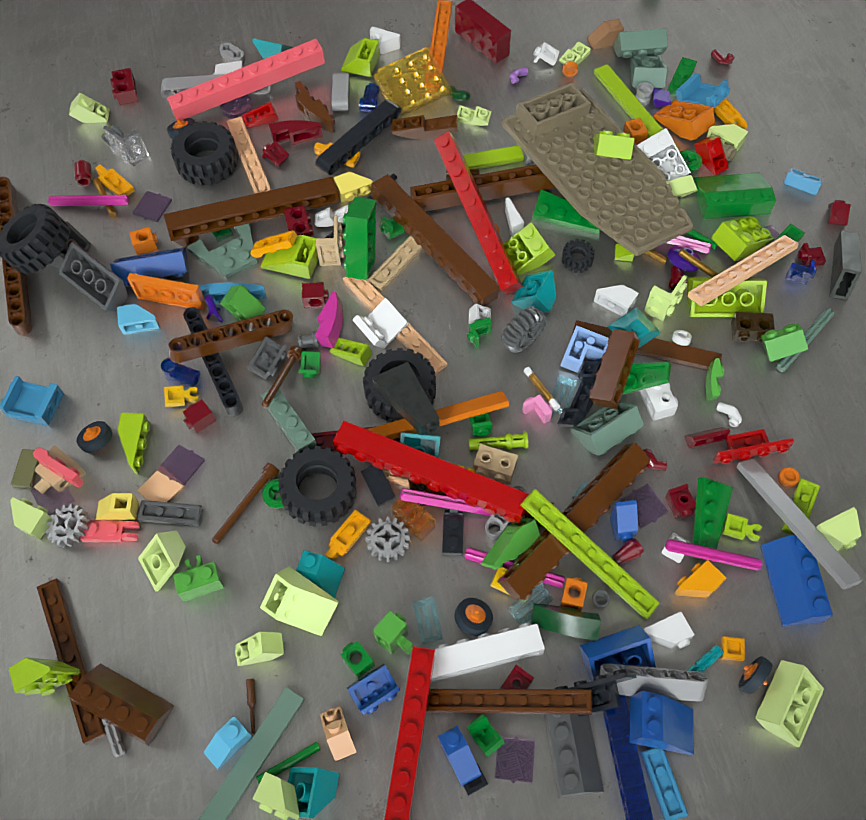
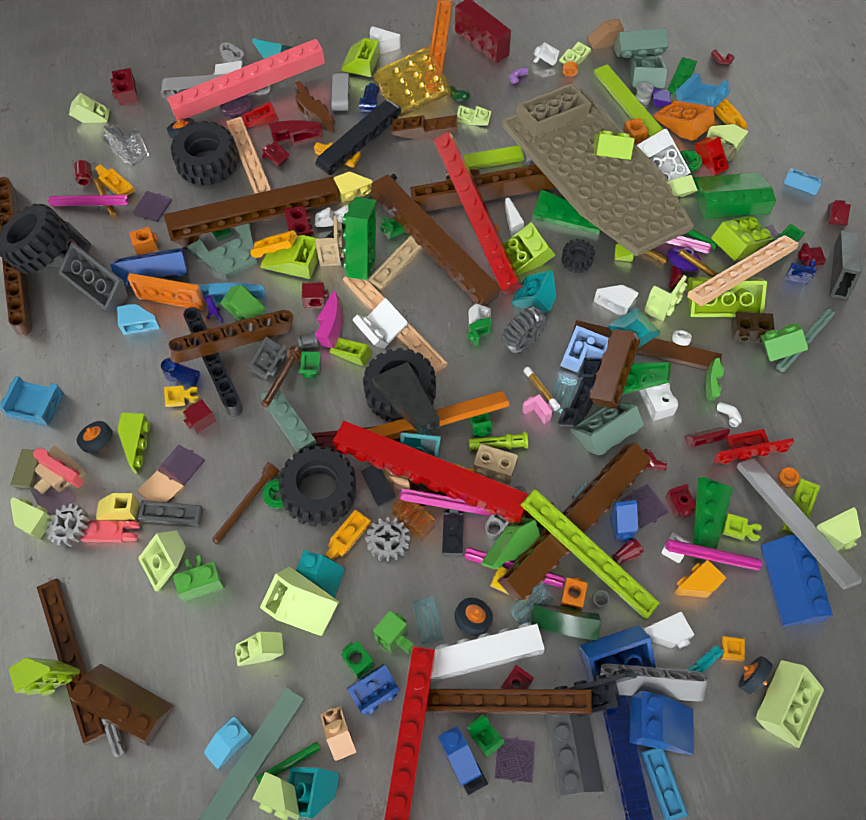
reddish brown piece [246,679,256,734] -> none

